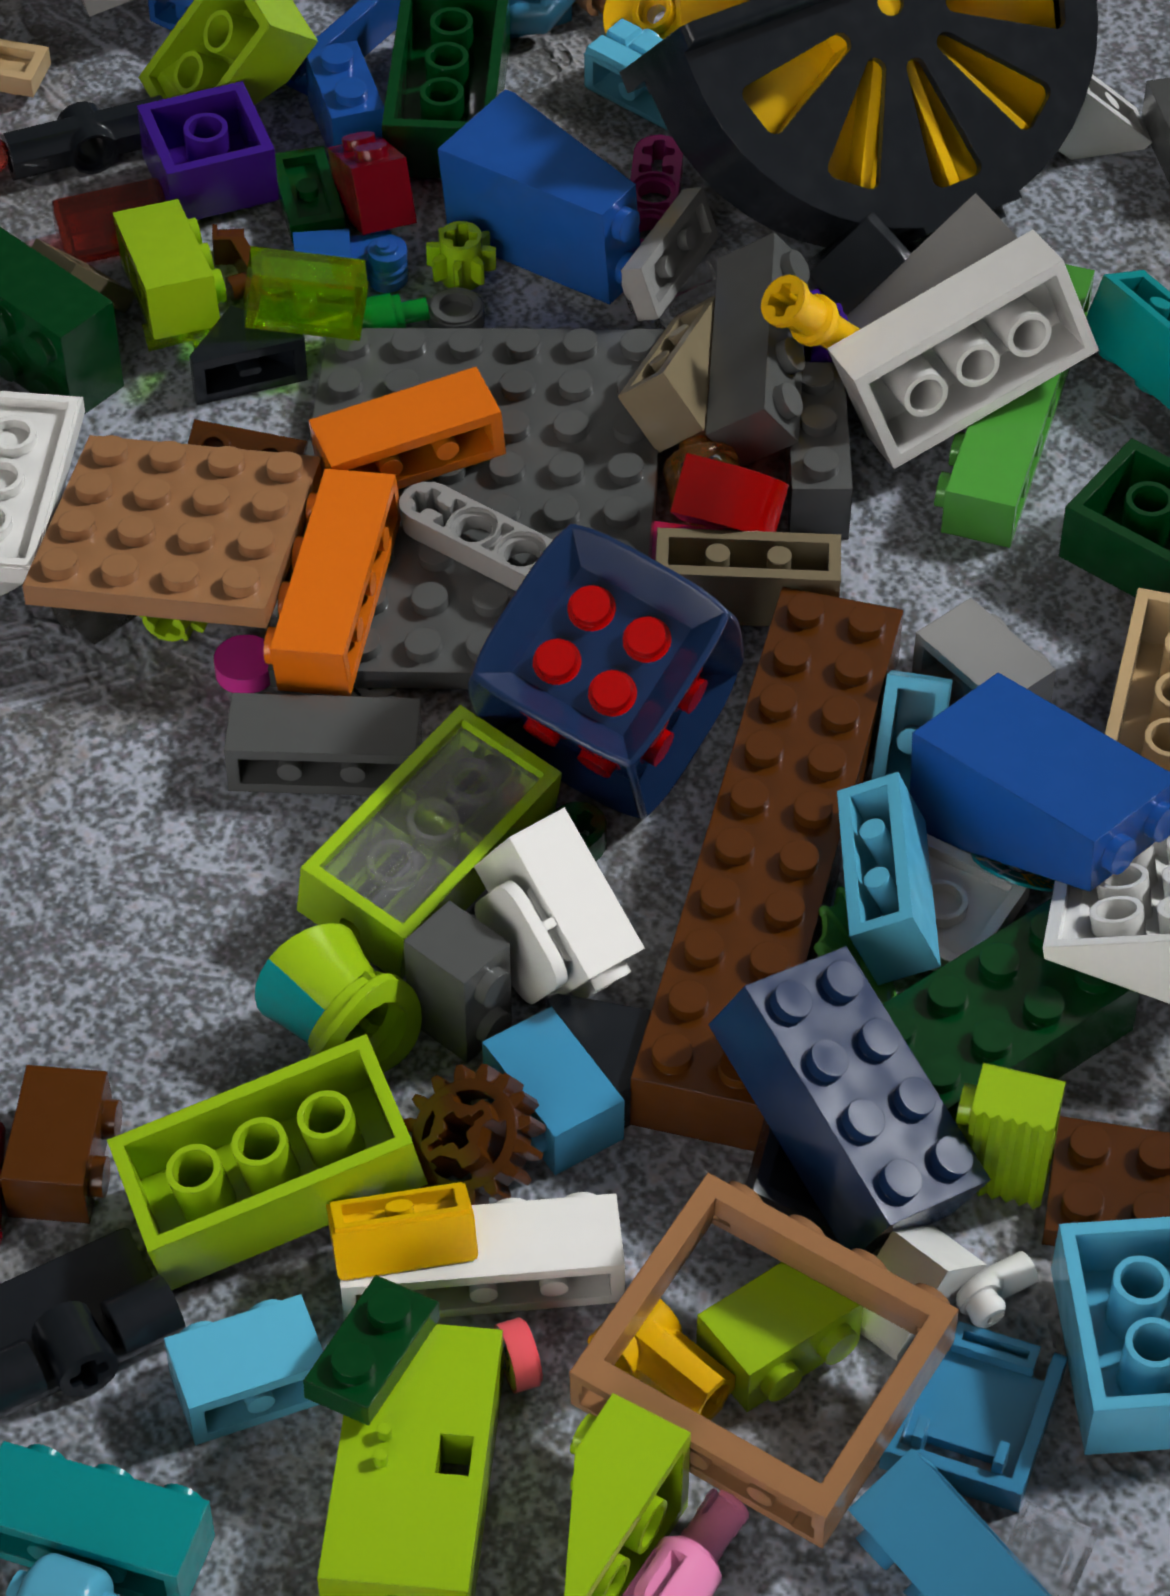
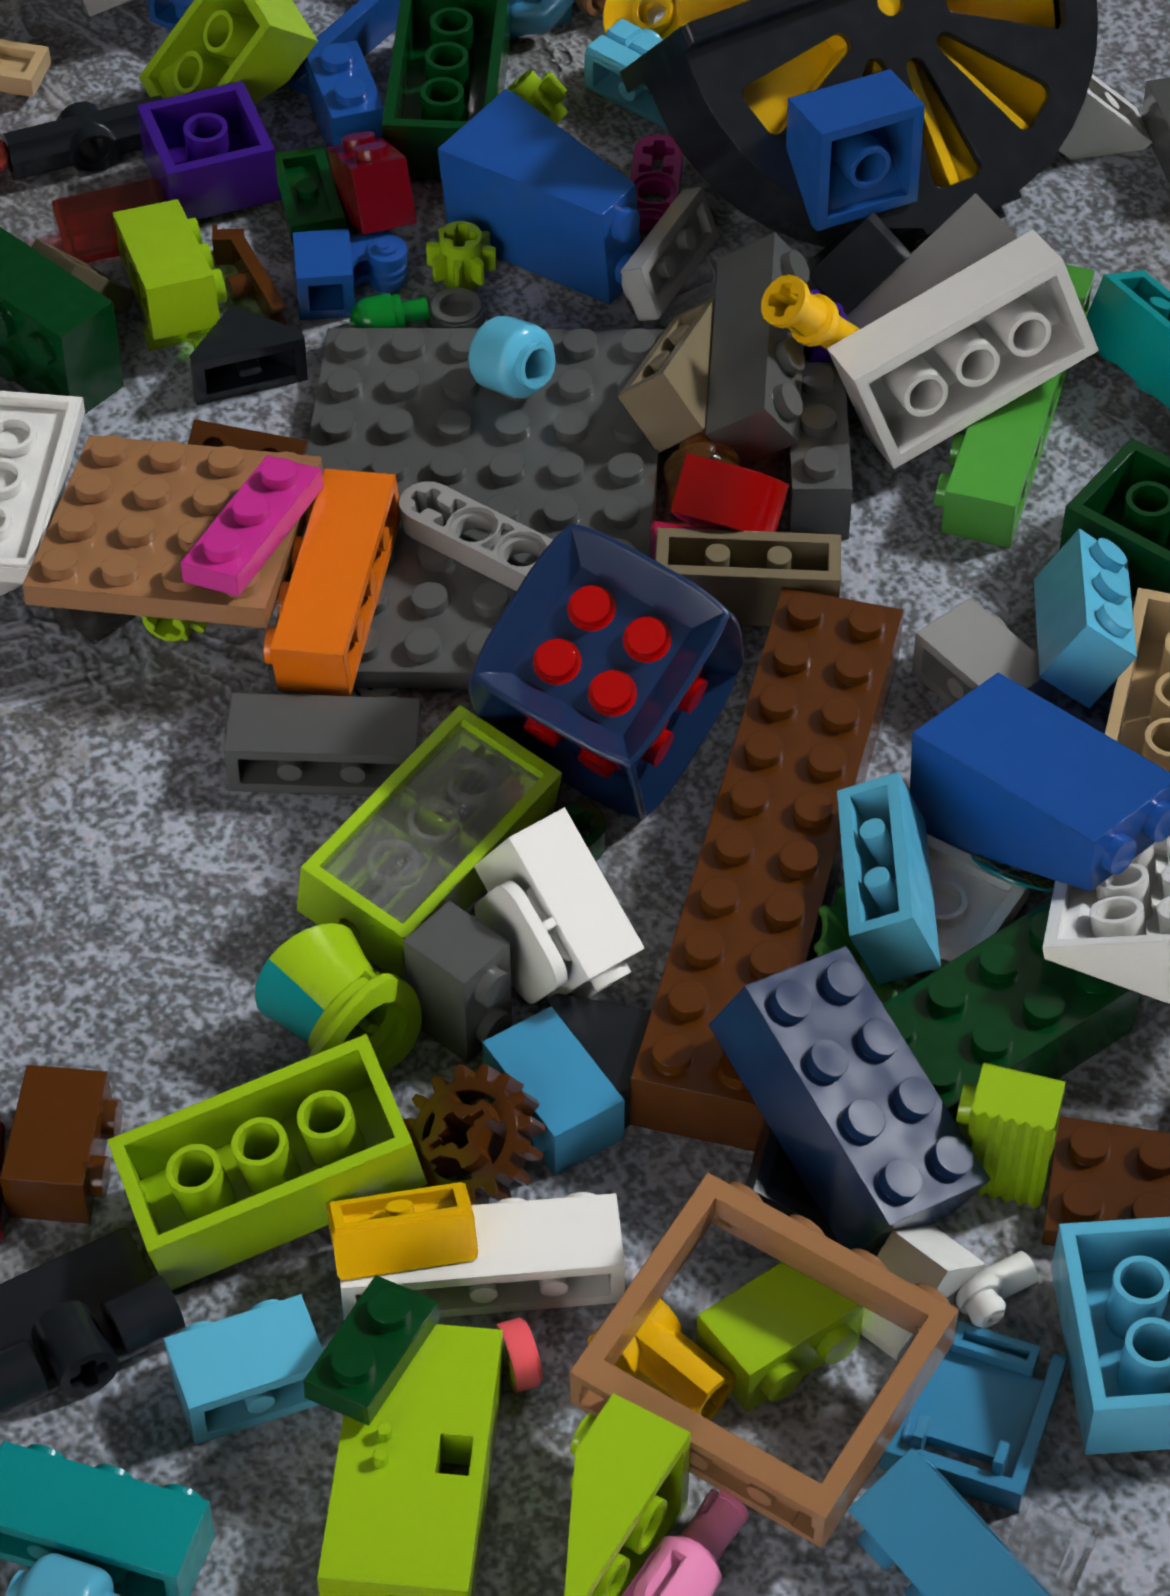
dark pink tile [213,635,270,693] -> none
clear neon green brick [244,246,368,341] -> none
orange brick [308,366,506,489] -> none
medium azure slope [872,670,953,792] -> none
none -> dark pink plate [180,455,323,596]
none -> medium azure head [468,316,556,398]
none -> lime gear [506,69,568,124]
none -> blue slope [786,69,925,231]
none -> medium azure brick [1034,529,1137,709]

